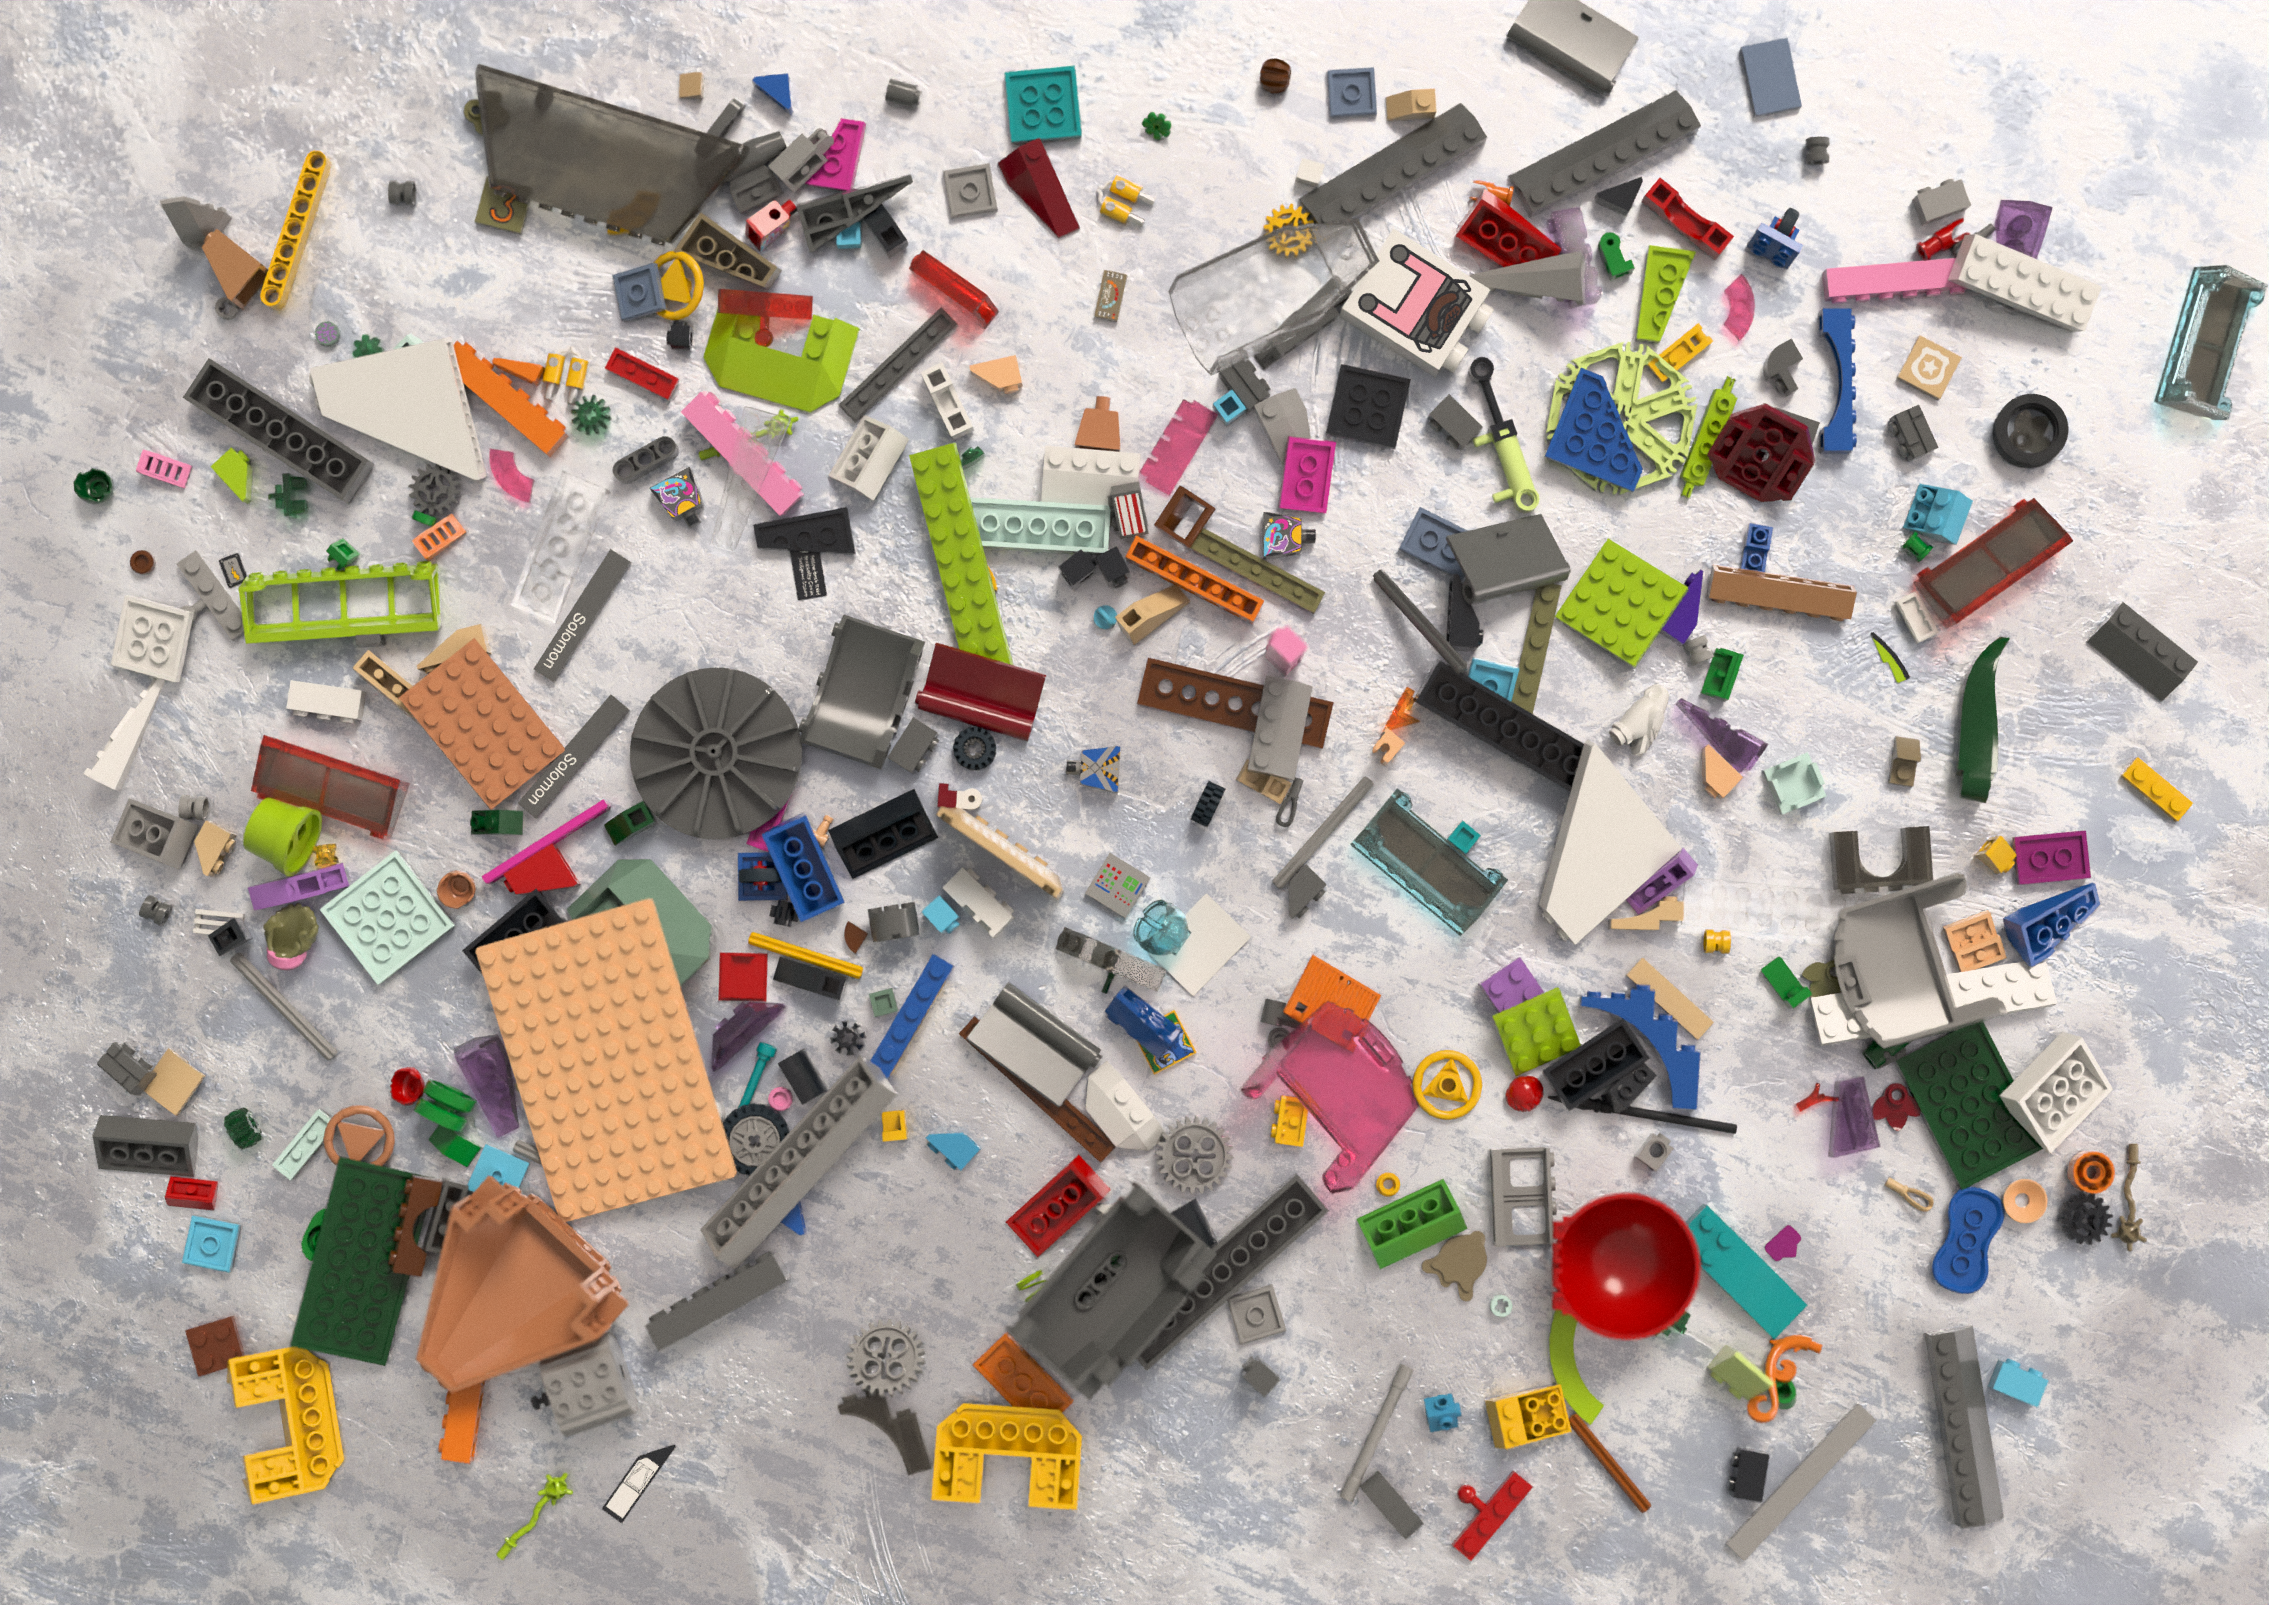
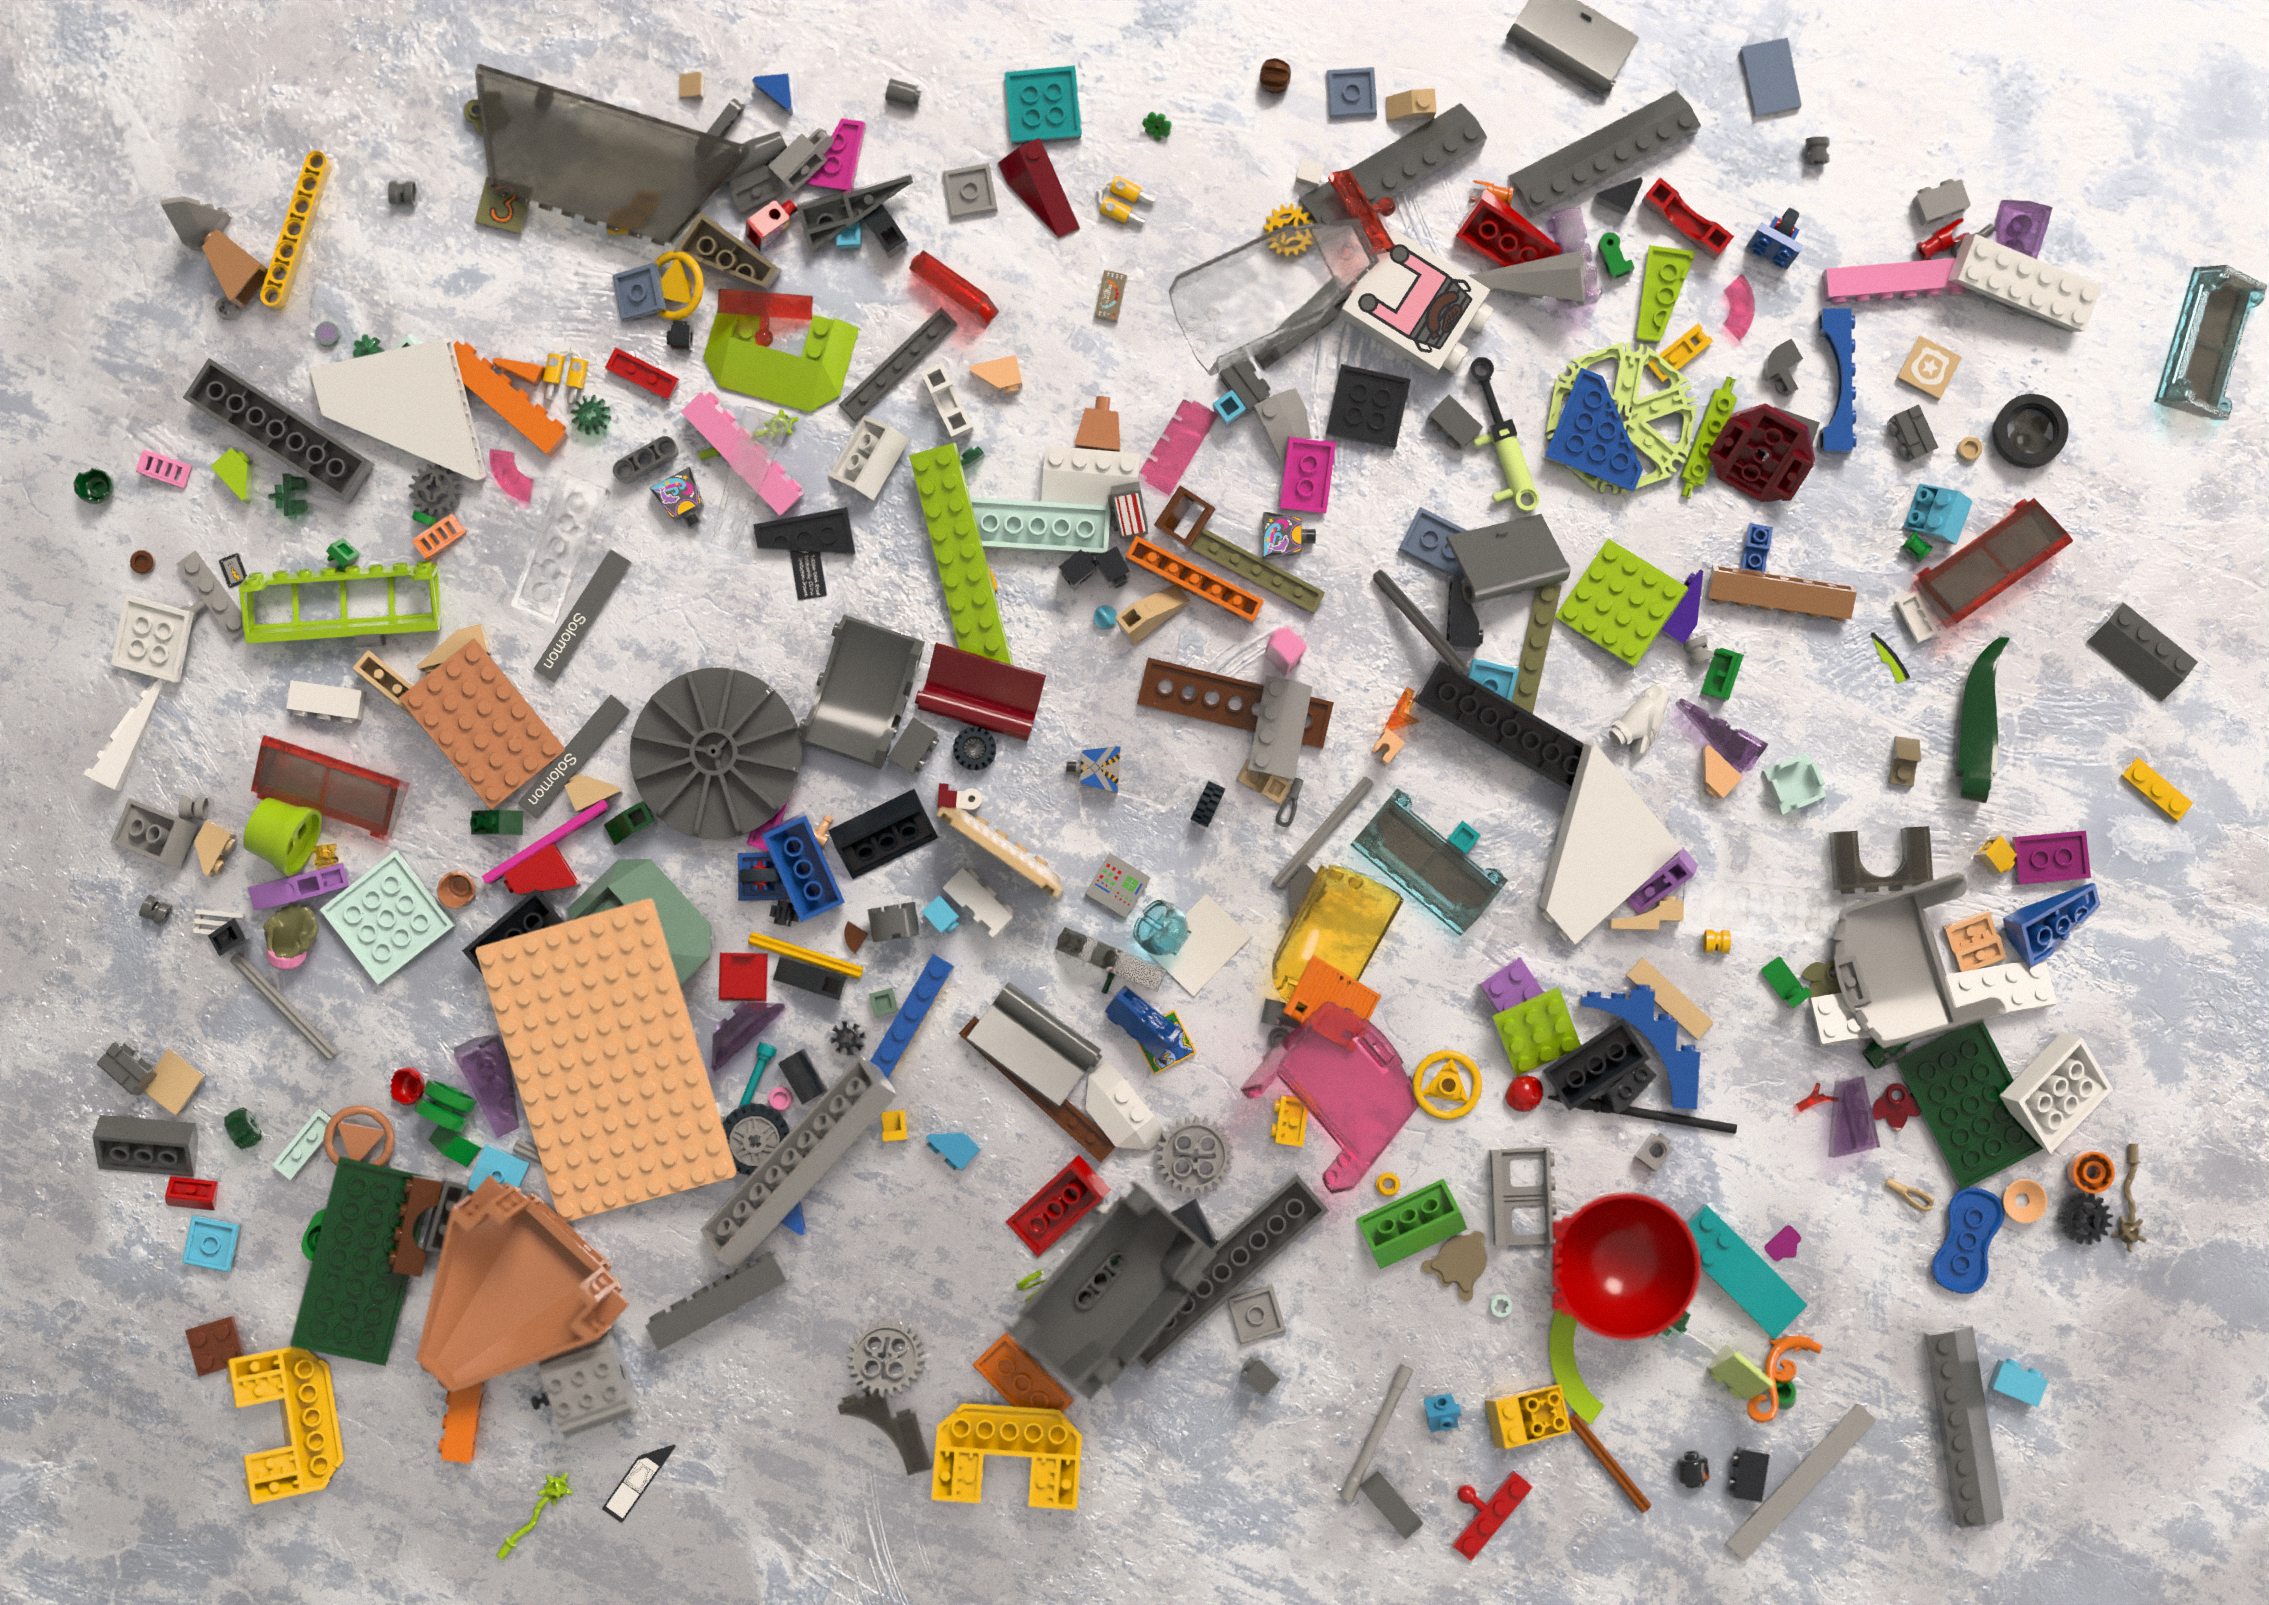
none -> tan slope [564,774,623,813]
none -> clear yellow windscreen [1272,861,1404,1009]
none -> clear red plate [1328,169,1396,256]
none -> black head [1677,1450,1710,1488]
none -> tan tile [1957,437,1983,461]

